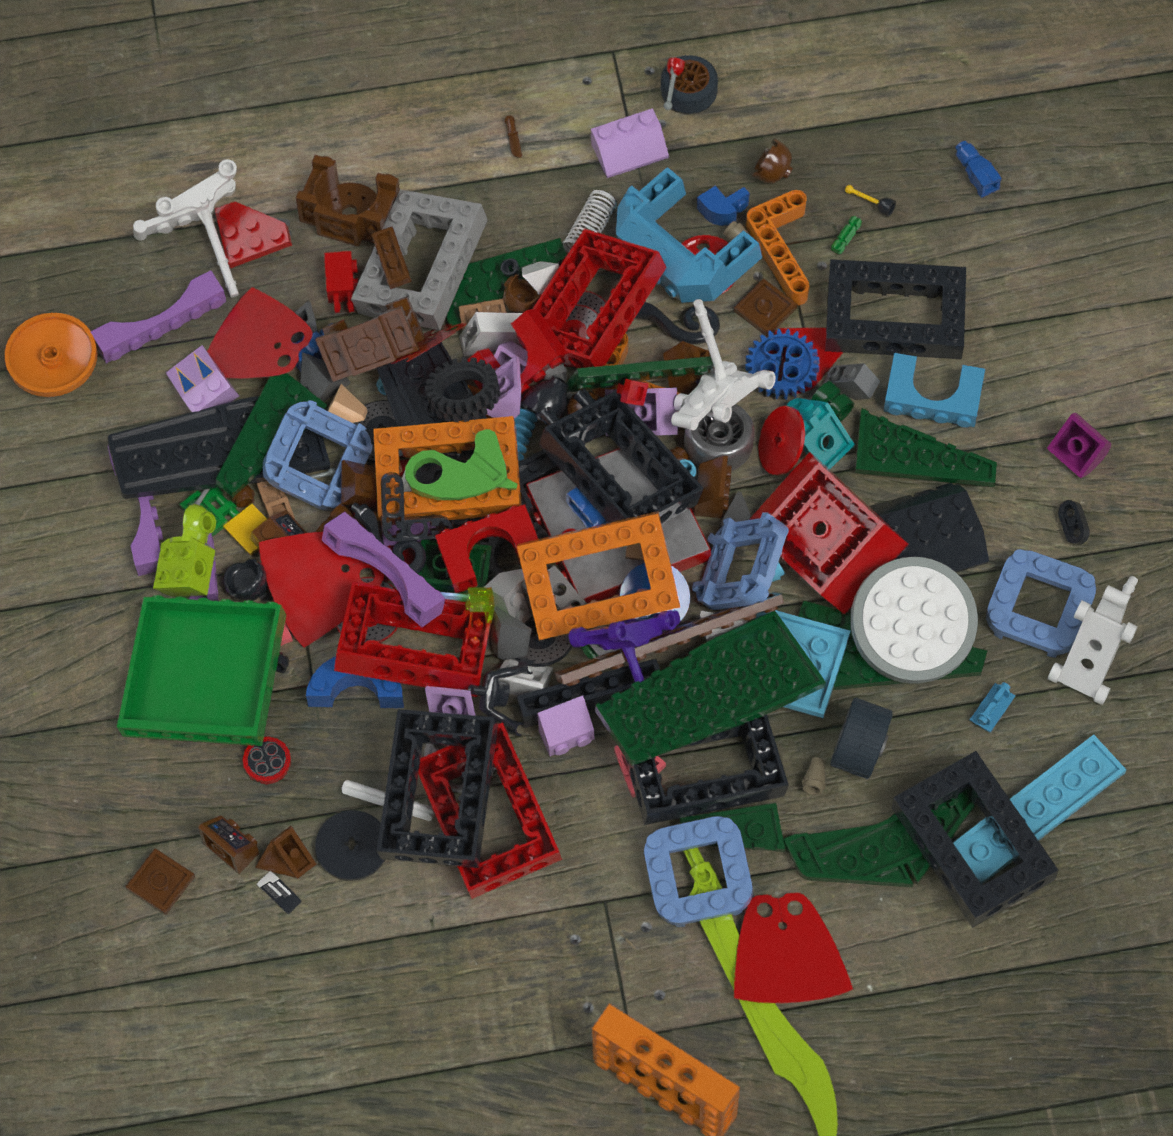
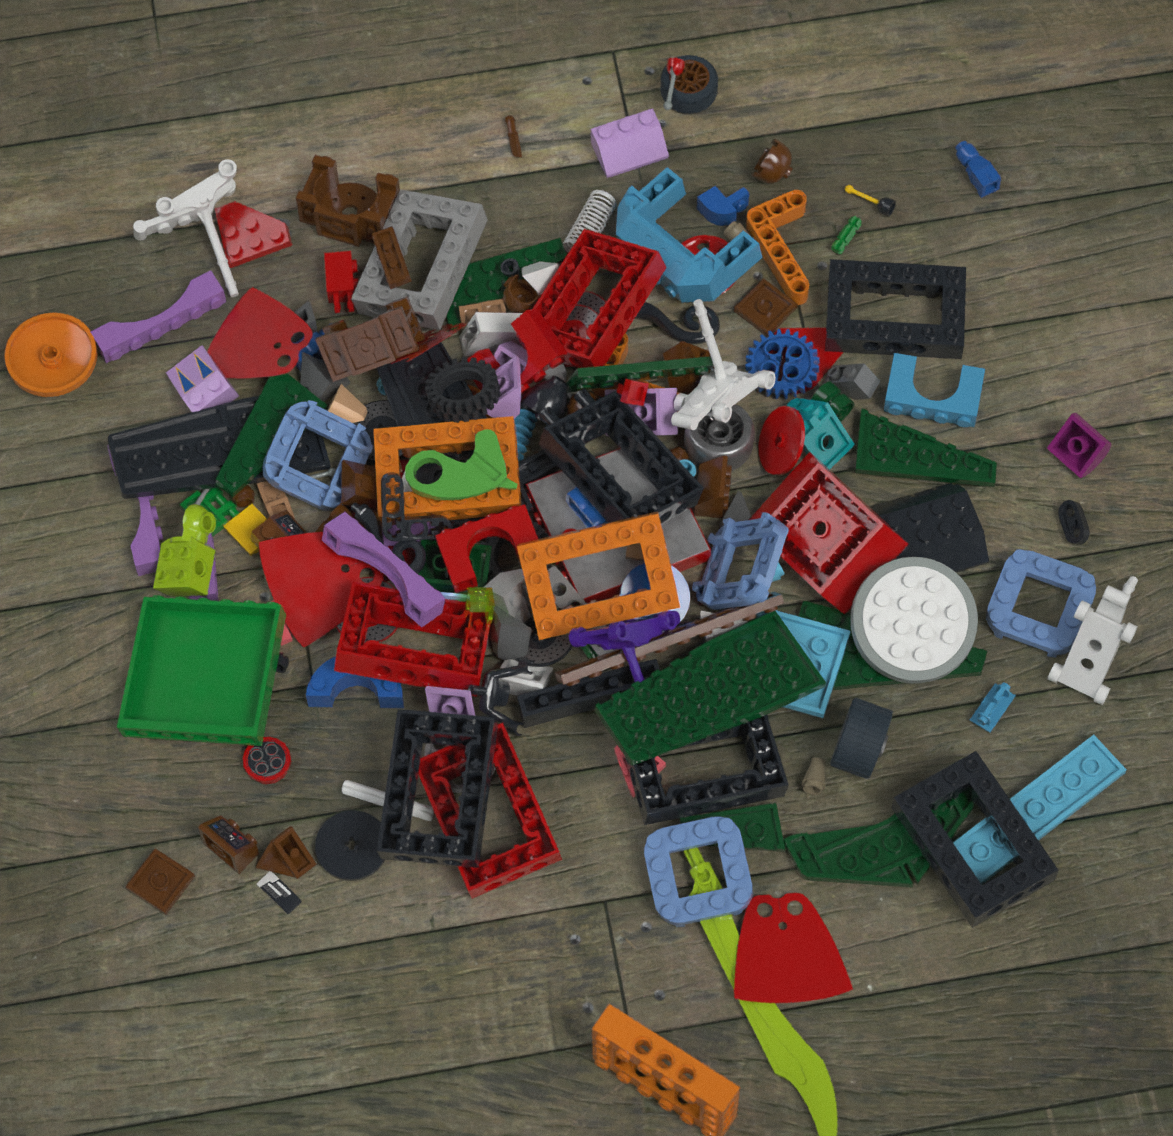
black piece [224,558,268,601] -> none
lavender slope [538,696,594,756] -> none

